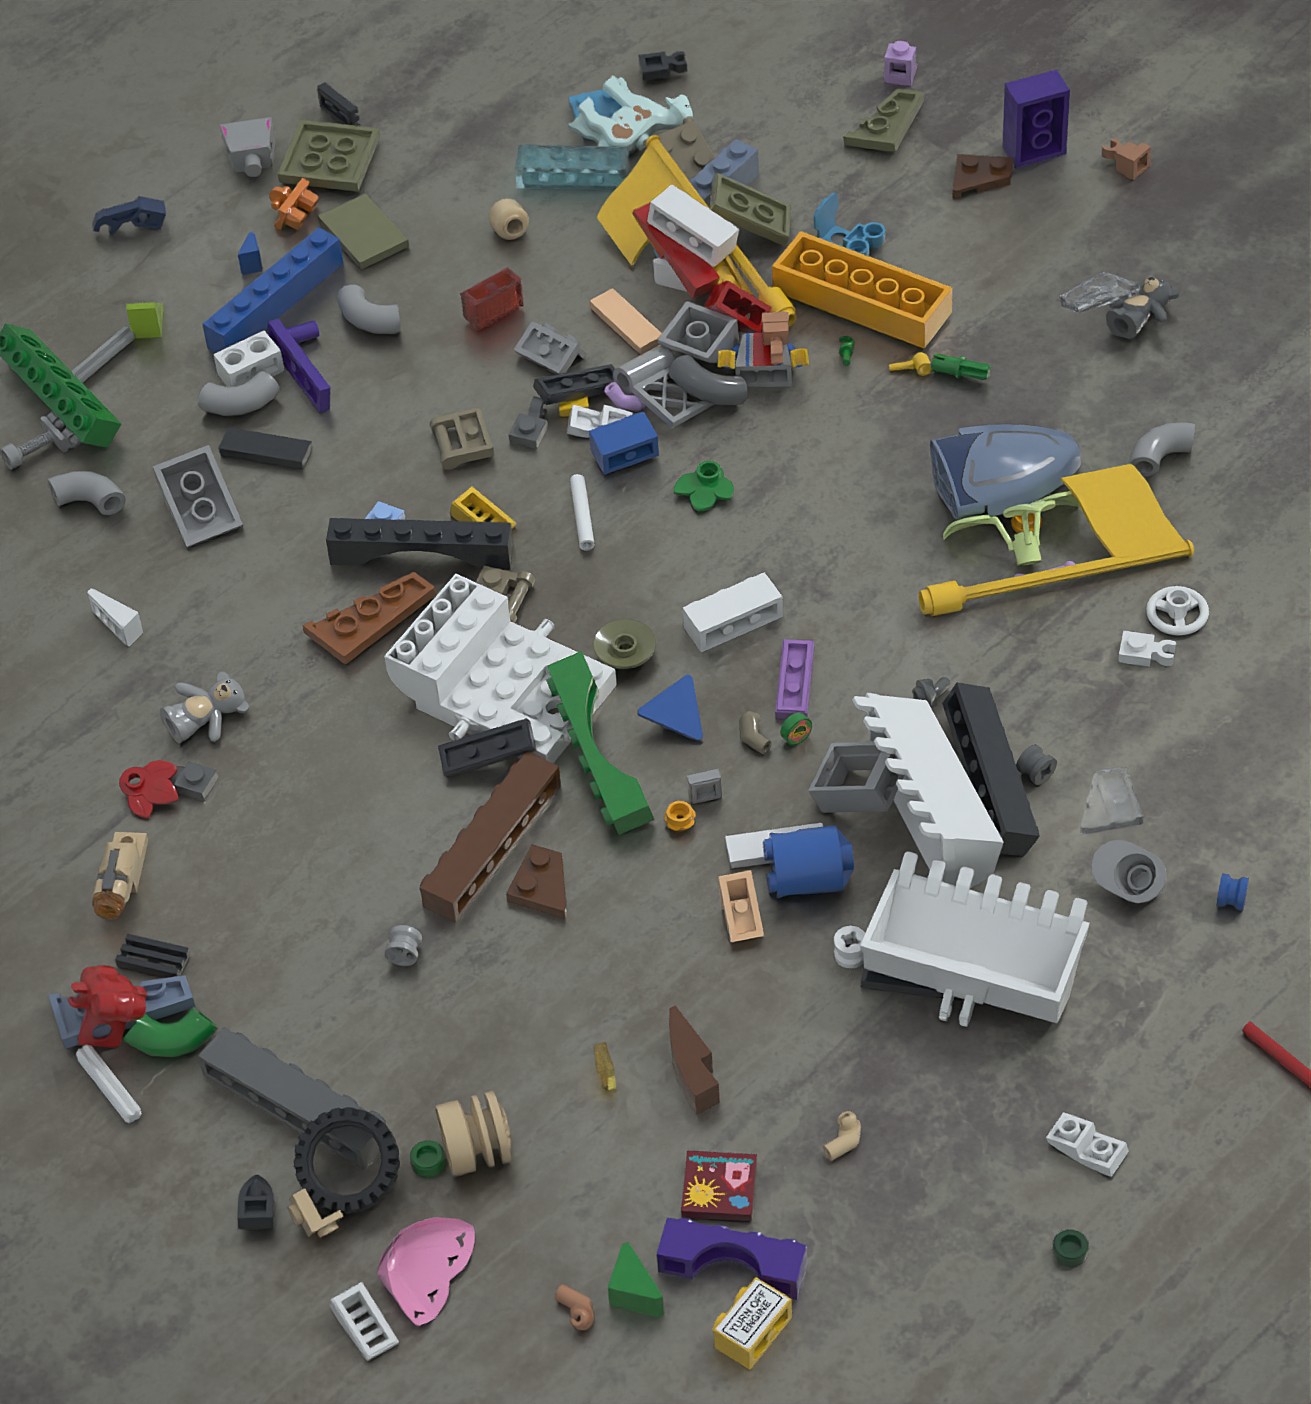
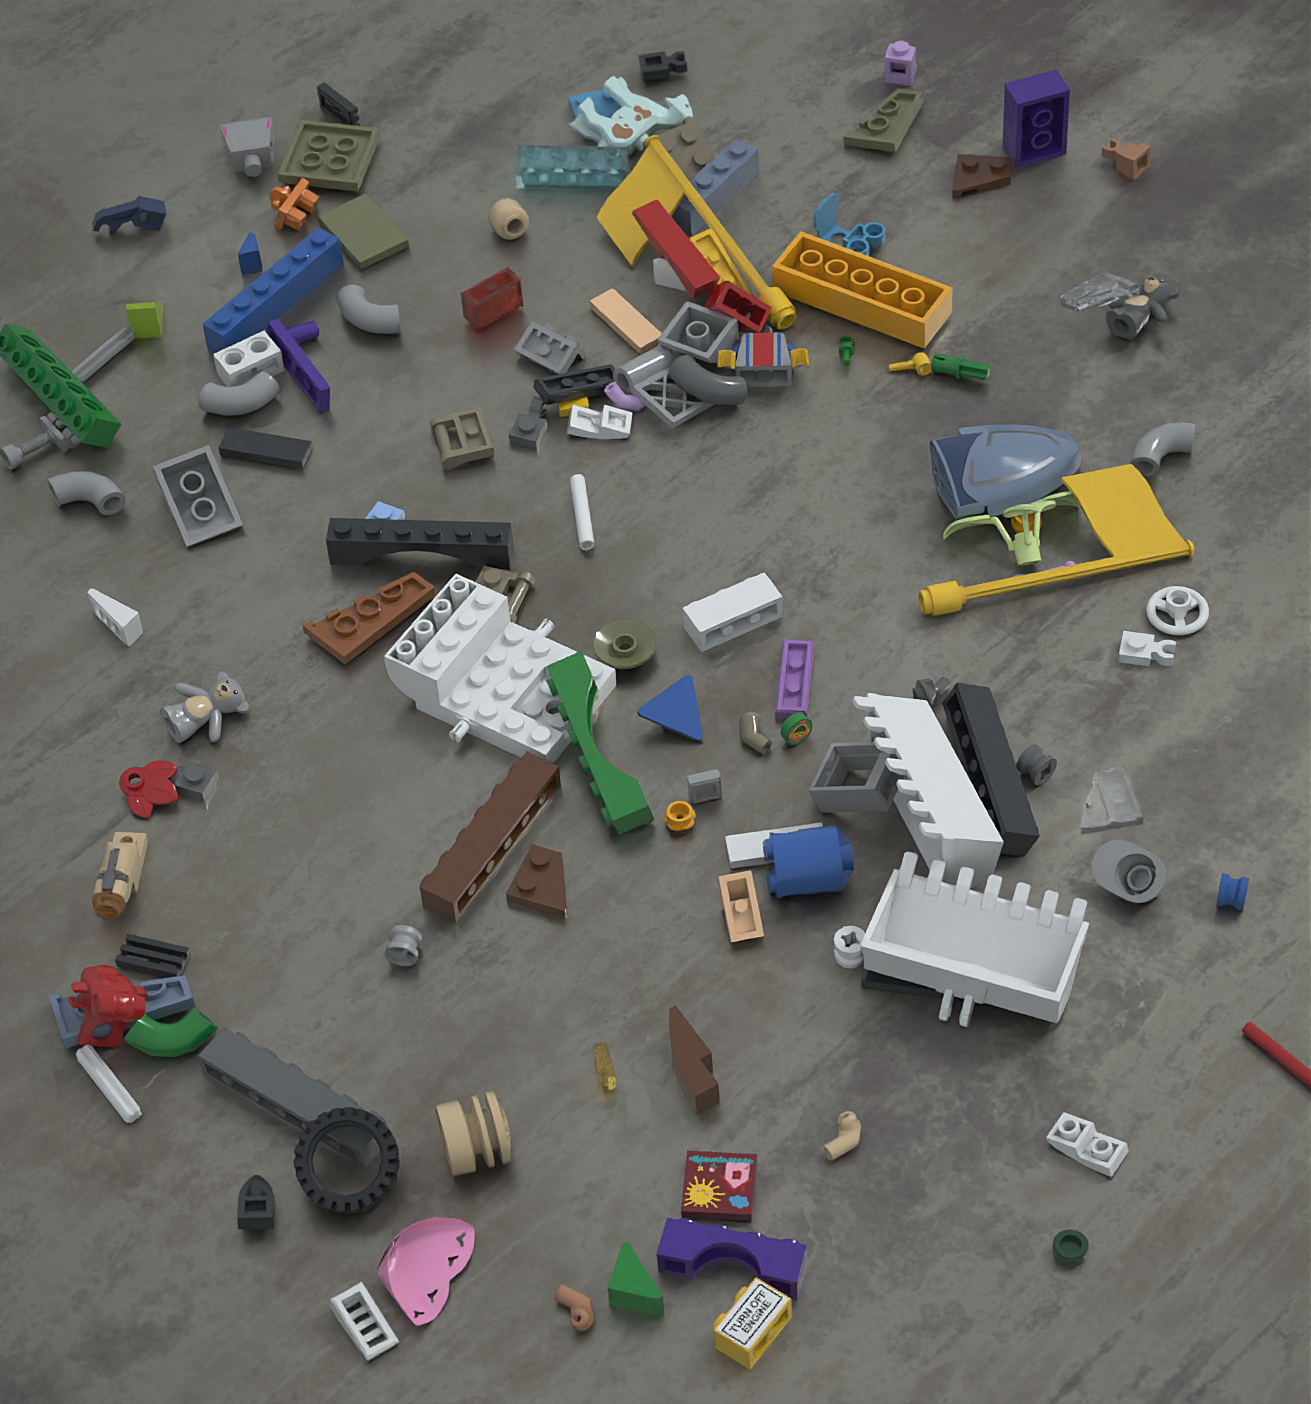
tan bracket [288,1188,343,1238] -> none
green tile [410,1140,446,1177] -> none
black tile [438,718,537,778] -> none
yellow slope [449,486,516,529] -> none
blue brick [589,411,659,475] -> none
white brick [647,185,739,267] -> none
green plate [674,461,734,511] -> none
olive tile [709,173,791,246] -> none
nougat piece [762,312,789,364] -> none

